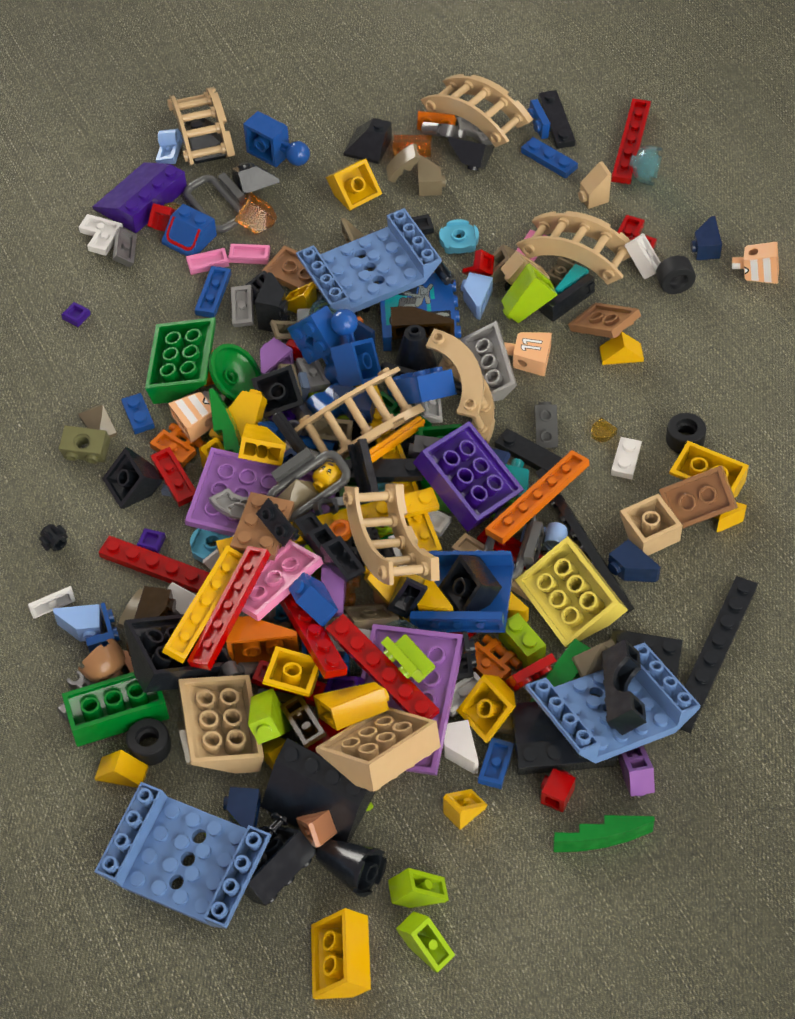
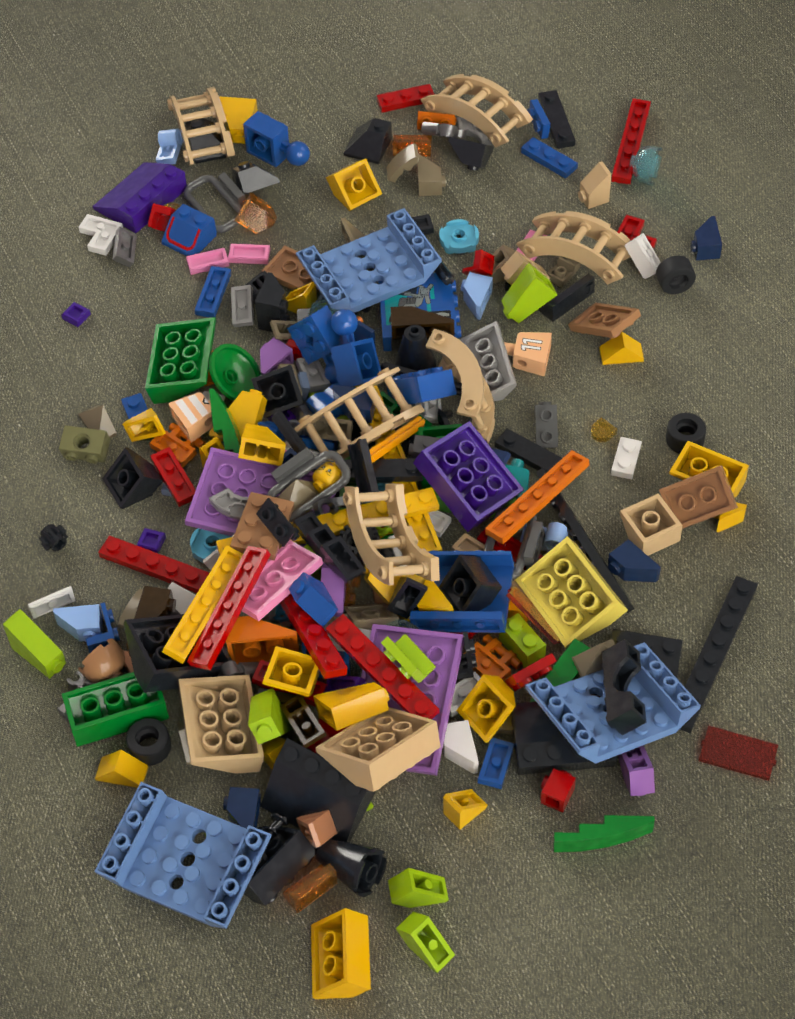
orange tile [329,519,352,541] -> none
teal slope [554,264,589,298] -> none
light nougat torso [732,242,779,284] -> none
none -> lime slope [3,609,66,679]
none -> yellow slope [122,408,166,442]
none -> yellow slope [219,96,258,144]
none -> clear orange bracket [283,864,338,913]
none -> red plate [377,84,435,113]
none -> black bar [437,408,453,425]
none -> clear red piece [506,586,561,645]
none -> clear red piece [699,725,778,781]

